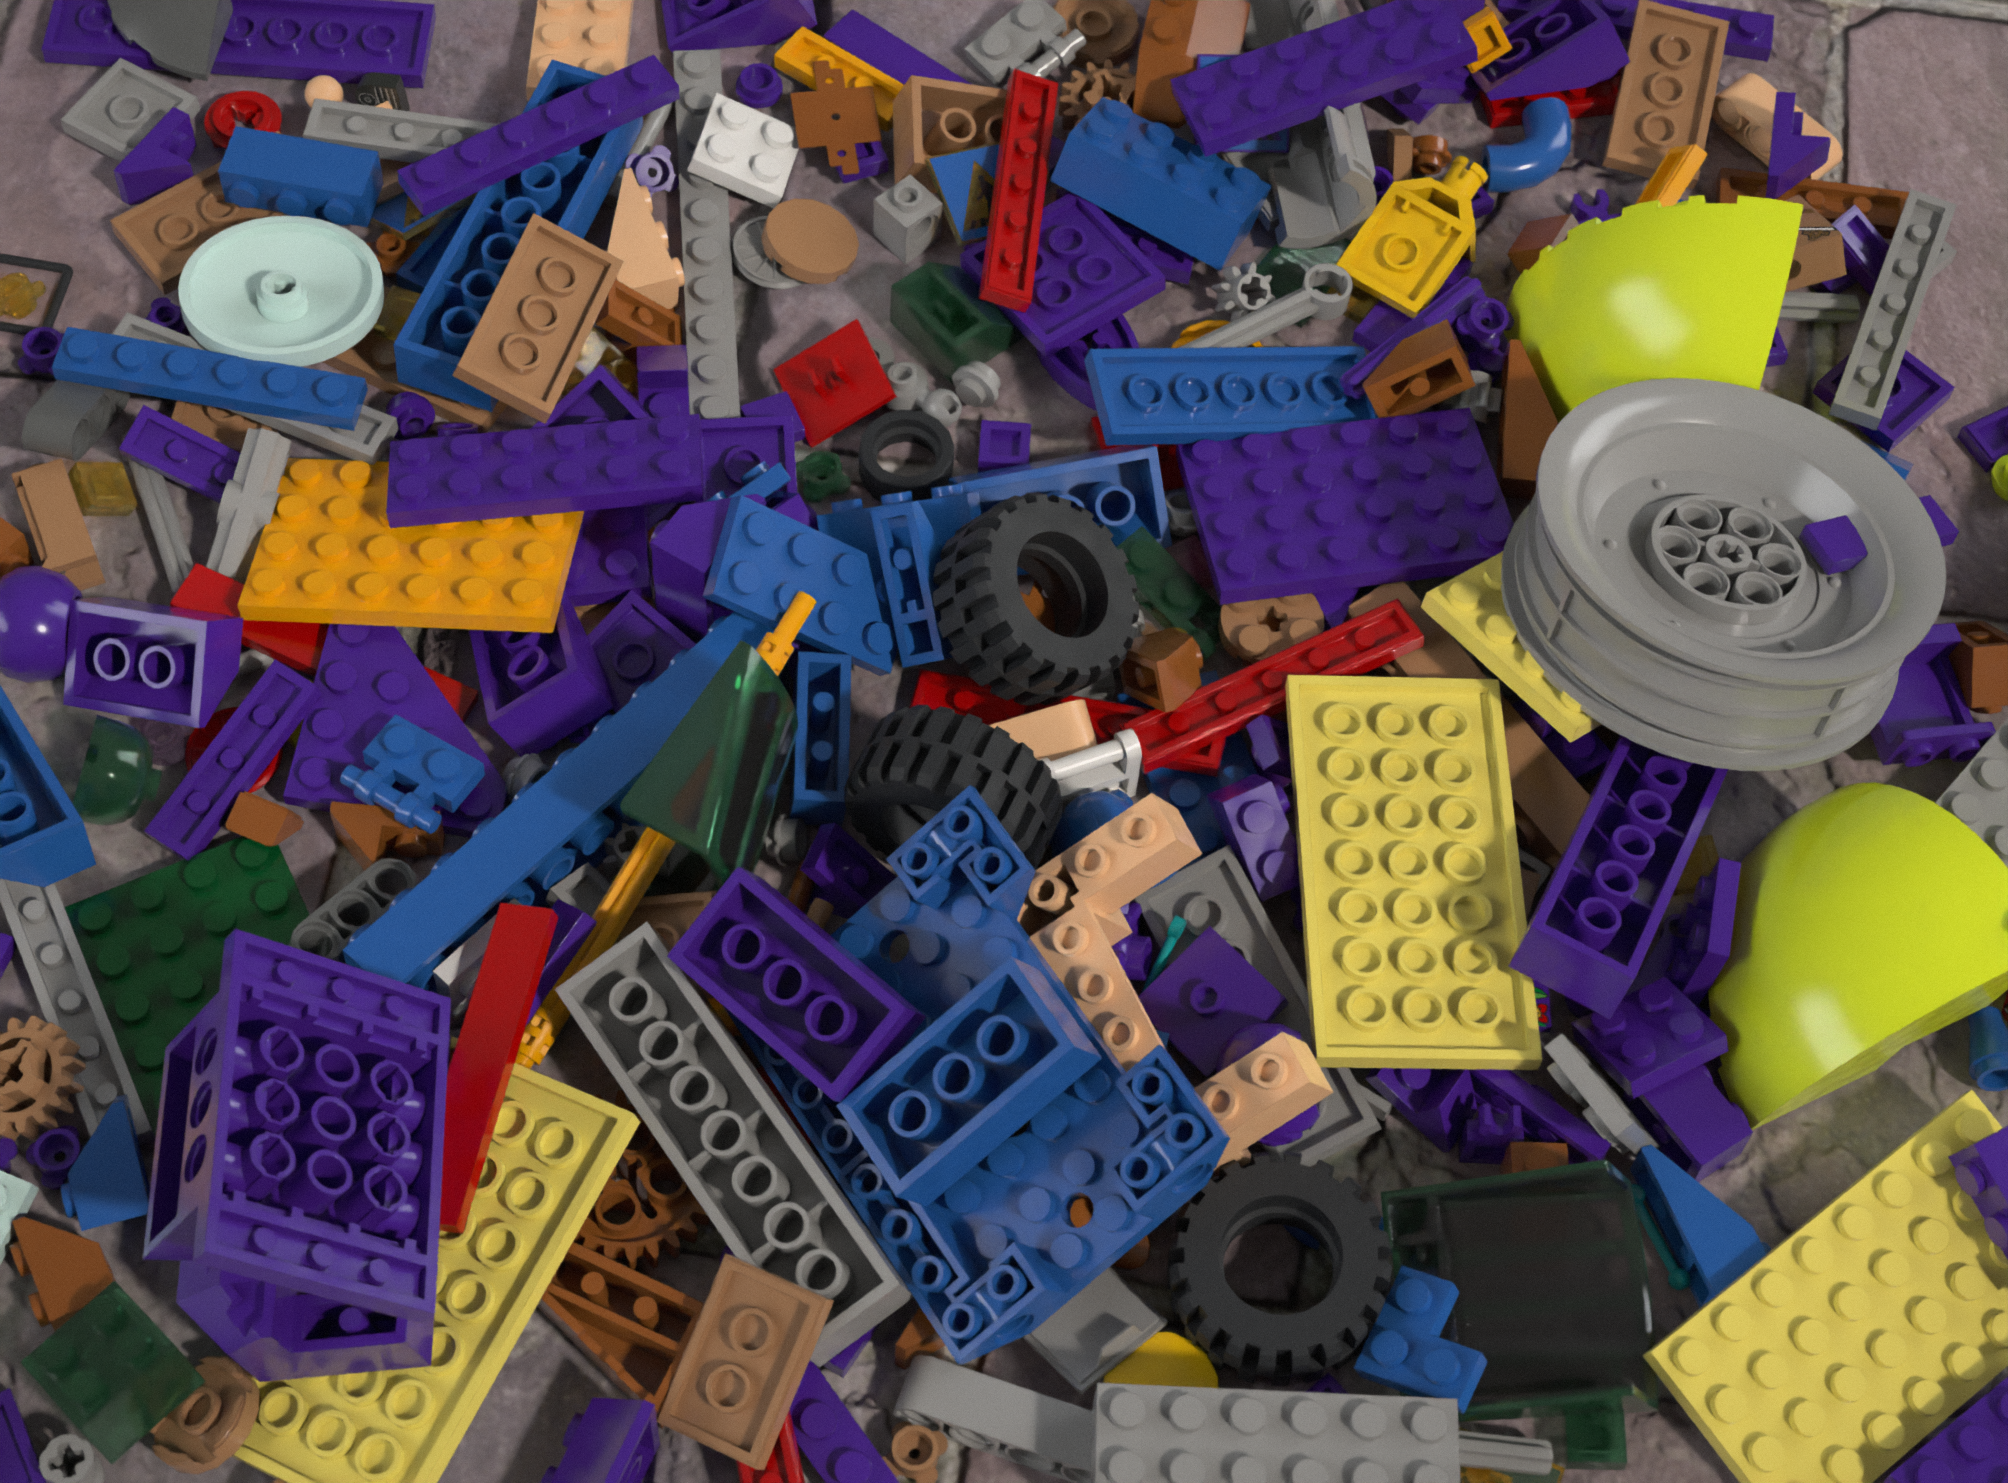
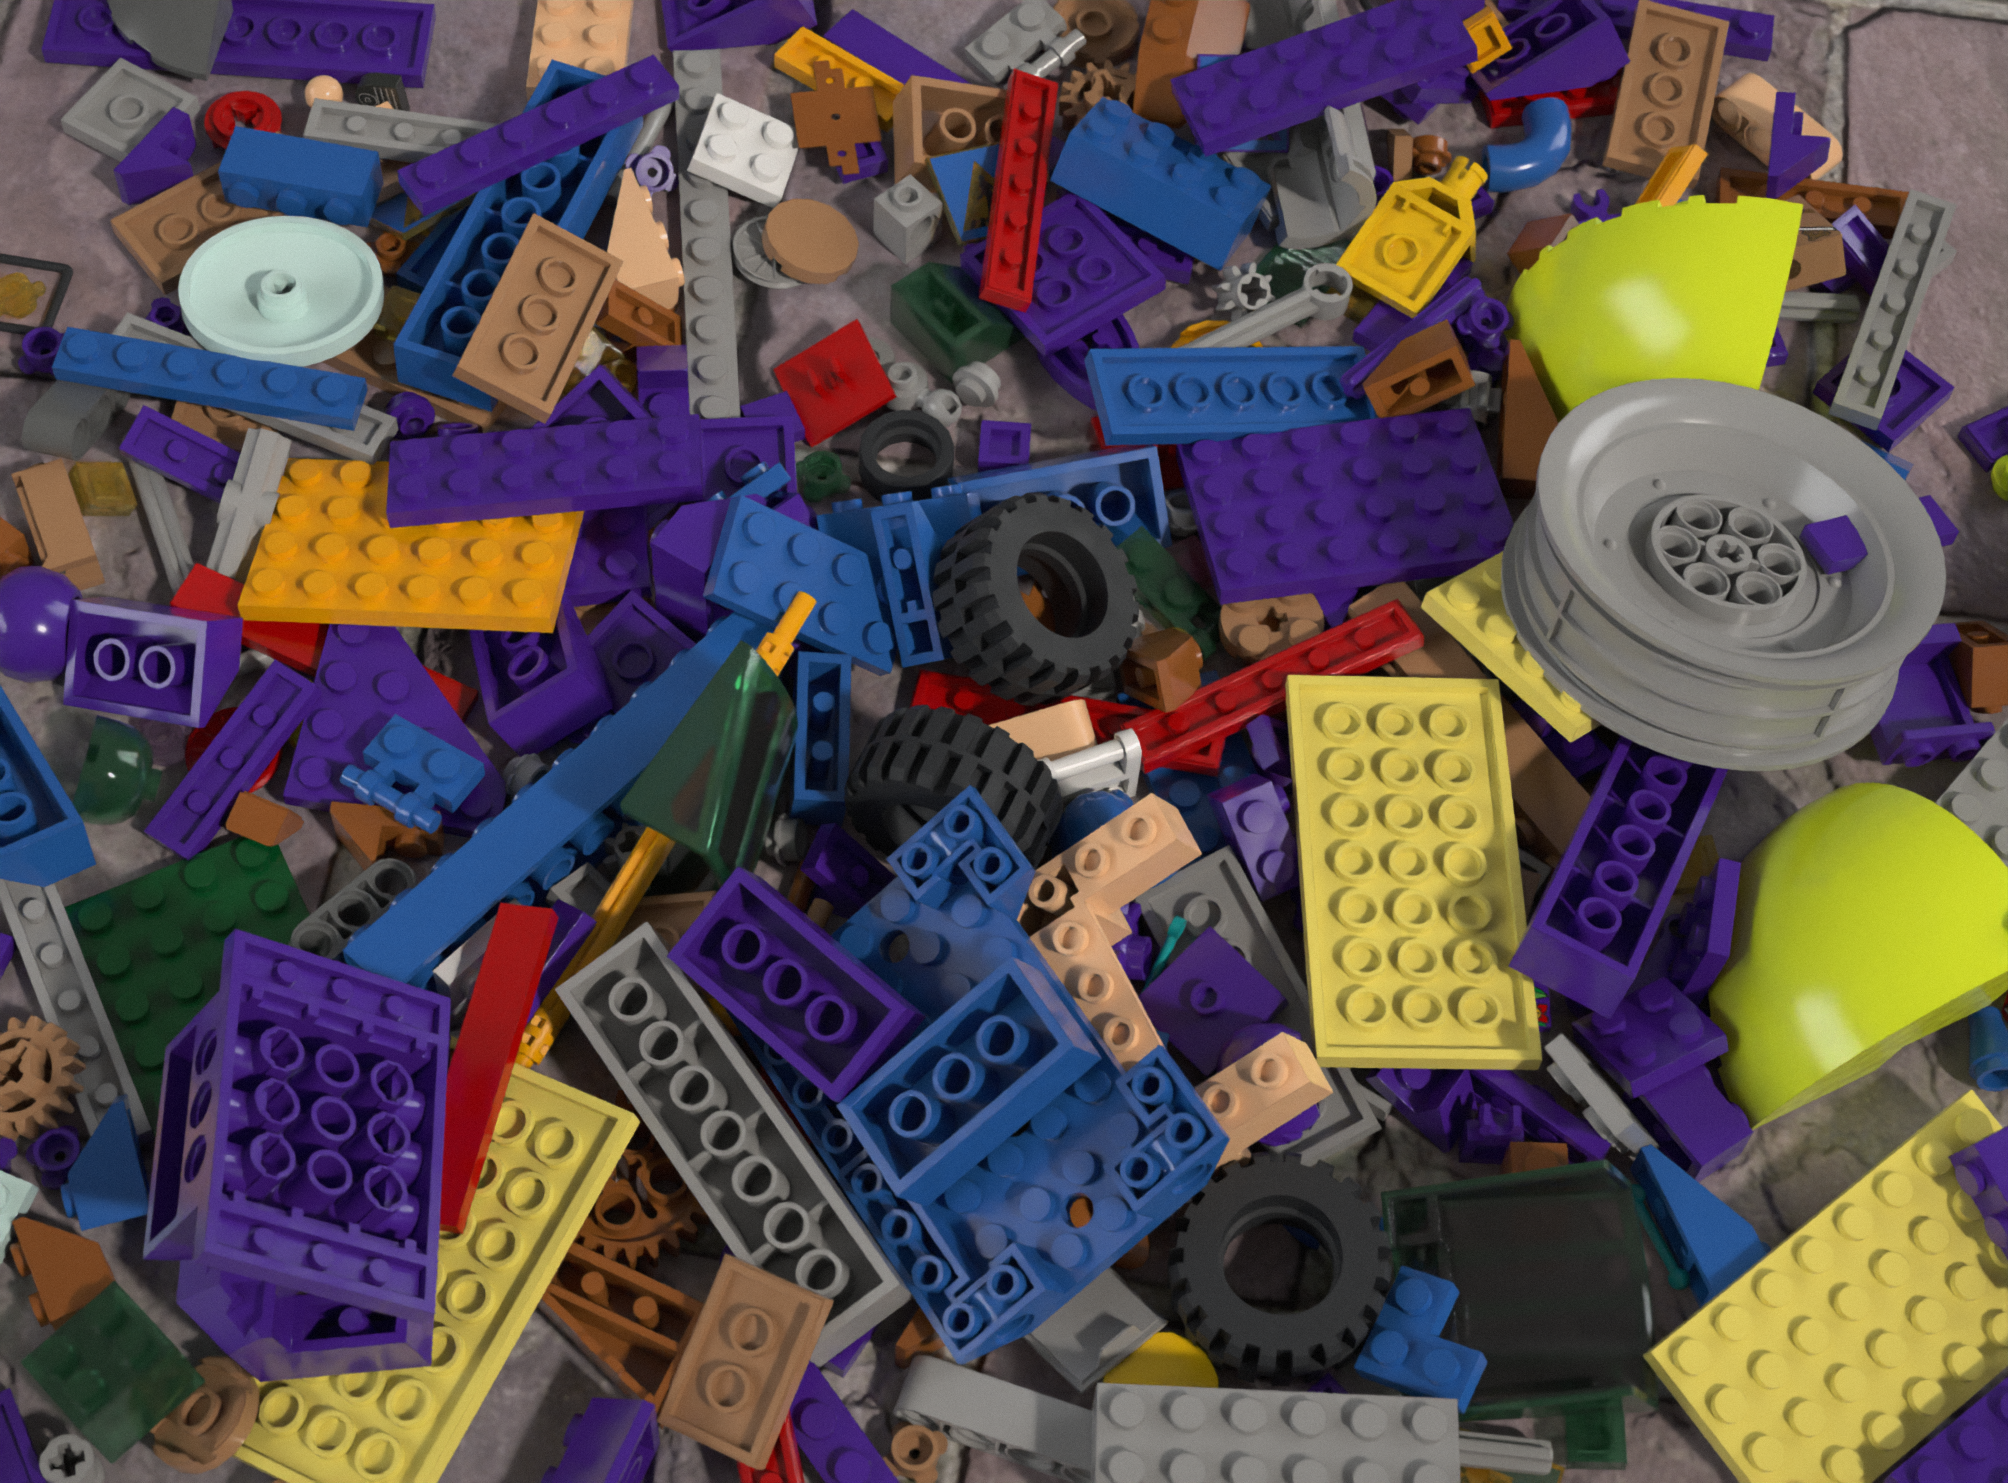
dark purple plate [736,63,783,108] -> none

